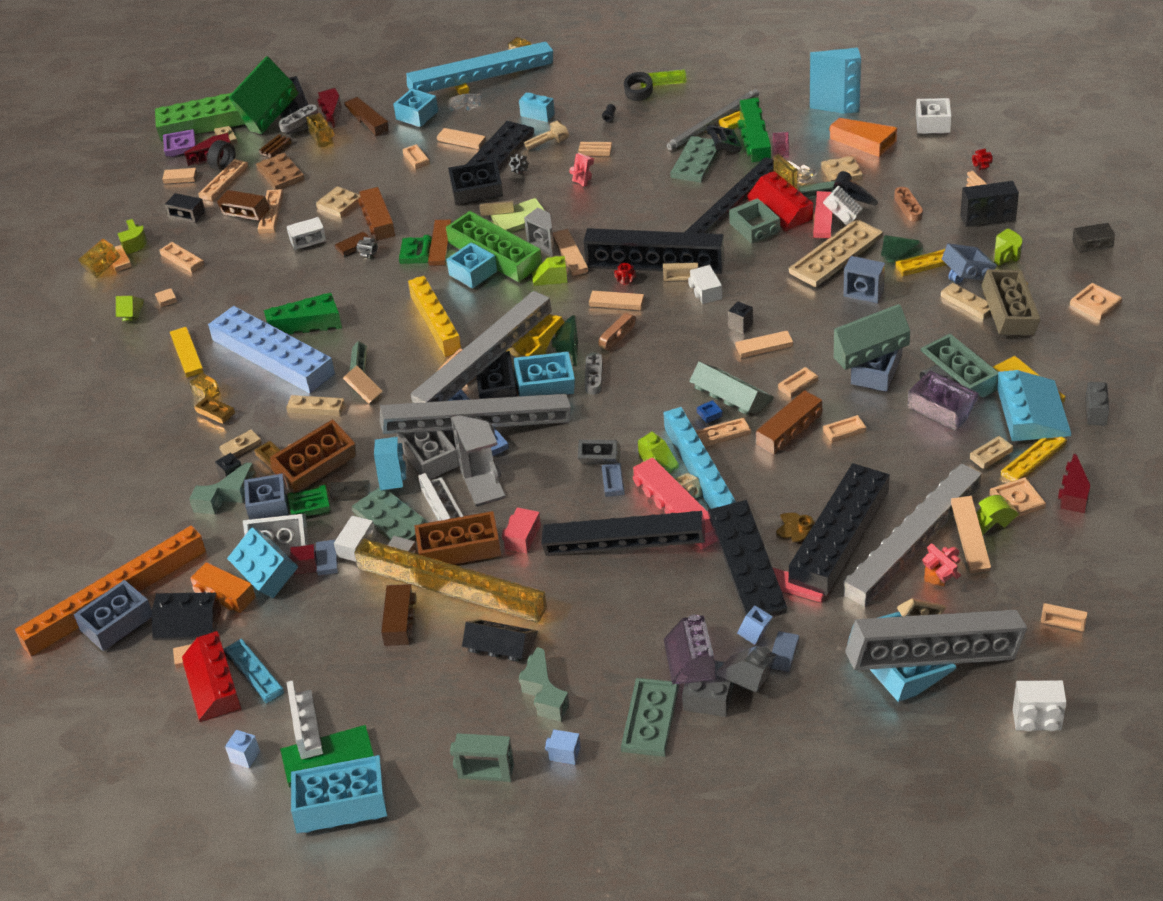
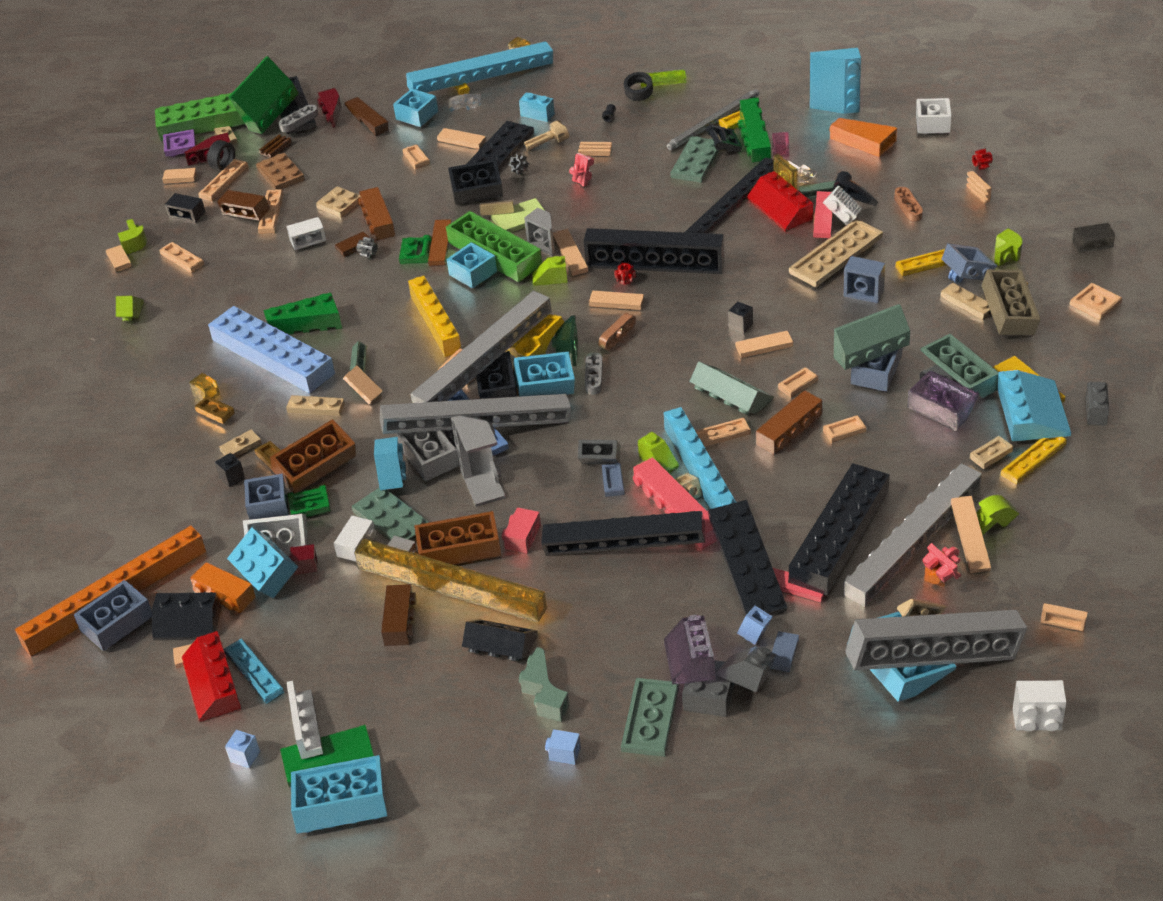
clear yellow brick [78,239,121,278] -> none
light nougat tile [155,288,177,307] -> none
yellow tile [170,327,204,378] -> none
sand green arch [189,463,257,515] -> none
clear yellow brick [306,113,334,148] -> none
sand blue tile [316,539,338,576] -> none
clear smoke plate [330,480,371,502] -> none
white fence [418,473,463,521] -> none
sand green window [450,733,515,782] -> none
tan tile [663,263,698,281] -> none
white brick [688,265,722,304] -> none
blue plate [697,400,723,423] -> none
sand green window [729,198,780,244] -> none
pearl gold plate [776,512,815,542] -> none
tan plate [821,156,863,182] -> none
clear green slope [881,235,924,263] -> none
black brick [960,180,1019,227] -> none
light nougat tile [989,477,1046,518] -> none
dark red slope [1058,453,1091,514] -> none

